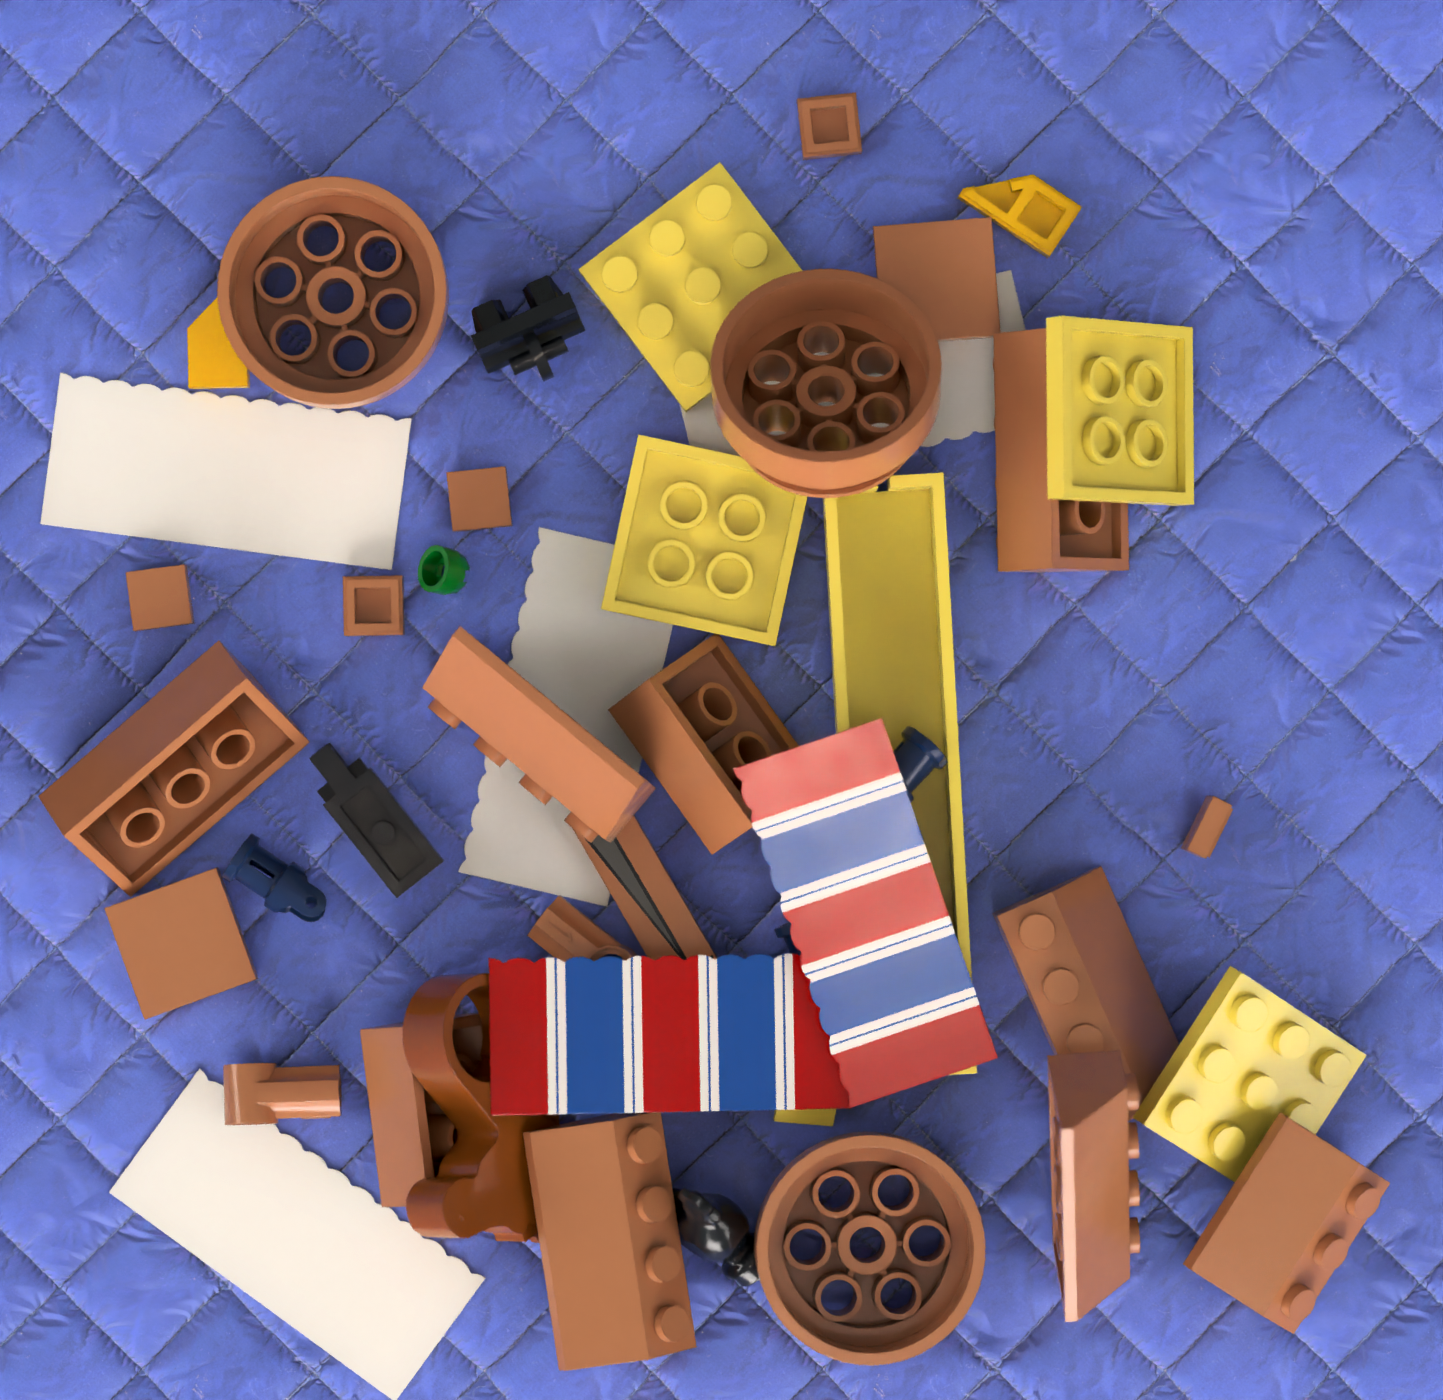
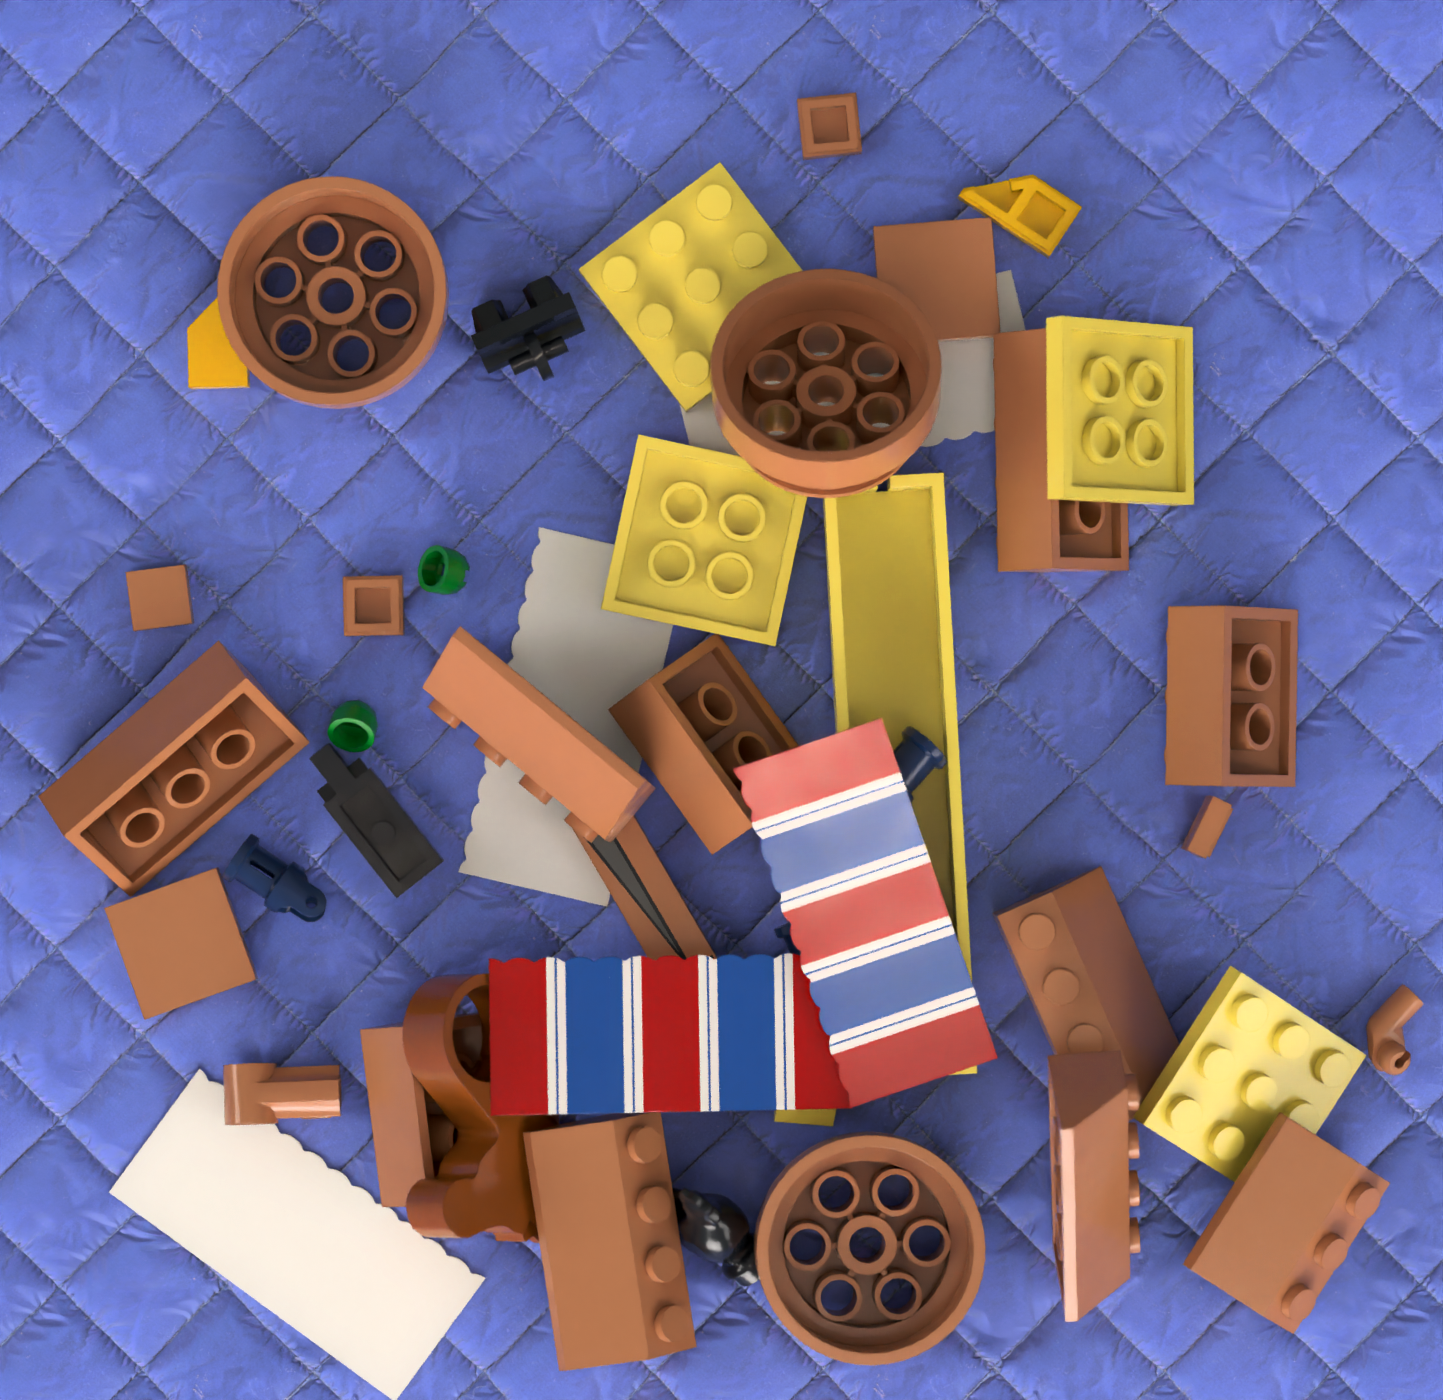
white sticker [40,372,412,570] -> none
nougat tile [446,466,512,532] -> none
nougat piece [527,895,638,962] -> none
none -> green hinge [327,700,378,752]
none -> nougat slope [1164,605,1298,787]
none -> nougat arm [1366,984,1424,1075]

